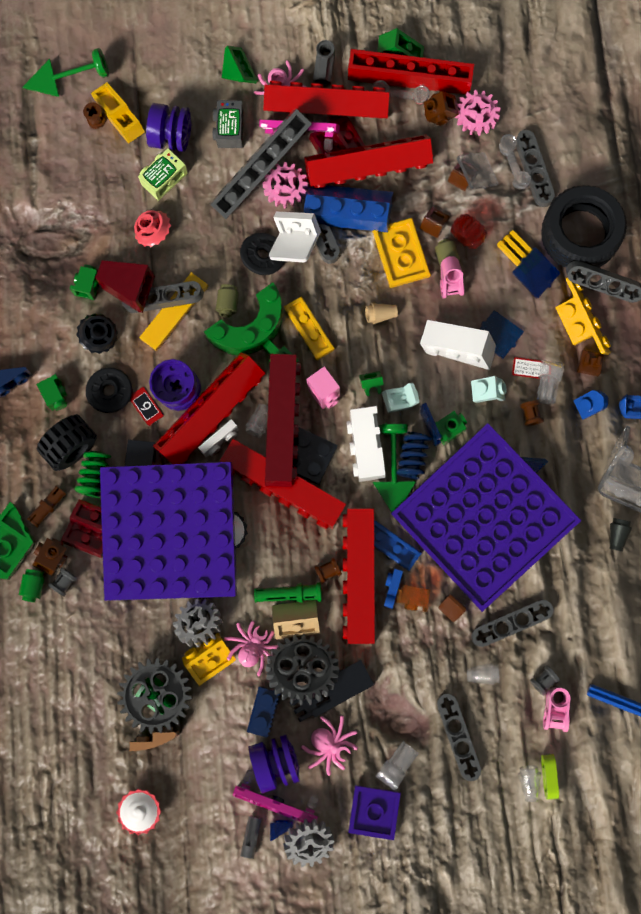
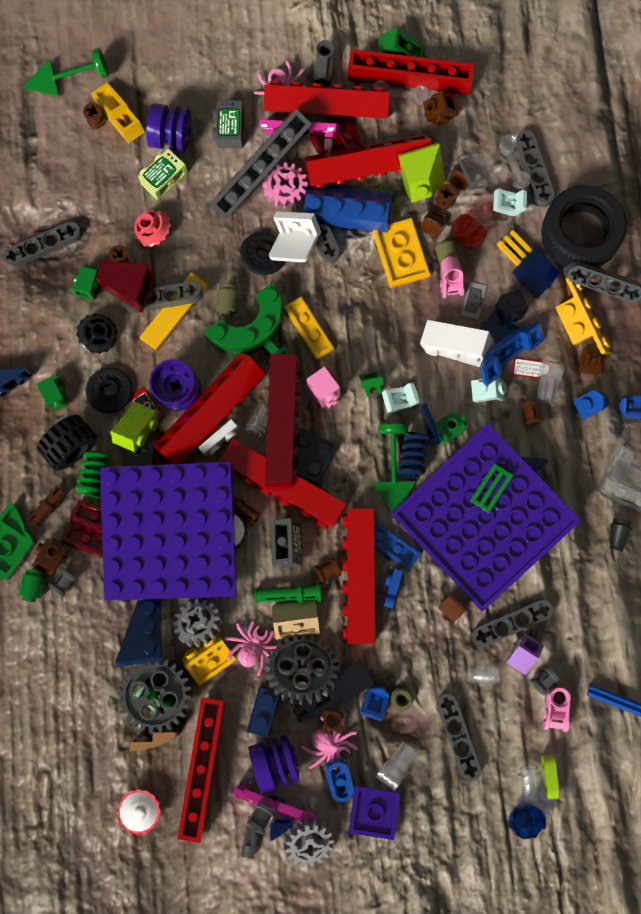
green slope [221,46,258,84] -> none
white wedge [346,406,385,482] -> none
tan cone [365,303,398,324] -> none
clear orange brick [396,585,430,613] -> none
bright pink gear [455,90,500,136] -> none
none -> dark grey beam [3,221,82,268]
none -> reddish brown bush [109,245,130,263]
none -> lime brick [111,401,159,452]
none -> dark blue wing [115,599,162,667]
none -> red brick [177,697,226,843]
none -> reddish brown pin [233,496,261,525]
none -> dark grey bush [246,803,275,835]
none -> dark grey brick [271,518,303,568]
none -> reddish brown plate [321,710,344,734]
none -> blue plate [325,758,354,802]
none -> blue plate [360,686,389,722]
none -> olive plate [391,688,413,711]
none -> lime slope [398,142,445,203]
none -> reddish brown bush [436,184,457,210]
none -> sticker [461,281,487,320]
none -> green tile [470,463,513,513]
none -> blue slope [480,321,544,386]
none -> light aqua bracket [493,189,528,216]
none -> black brick [495,289,529,325]
none -> medium lavender brick [506,633,544,675]
none -> clear blue hair [508,803,546,839]

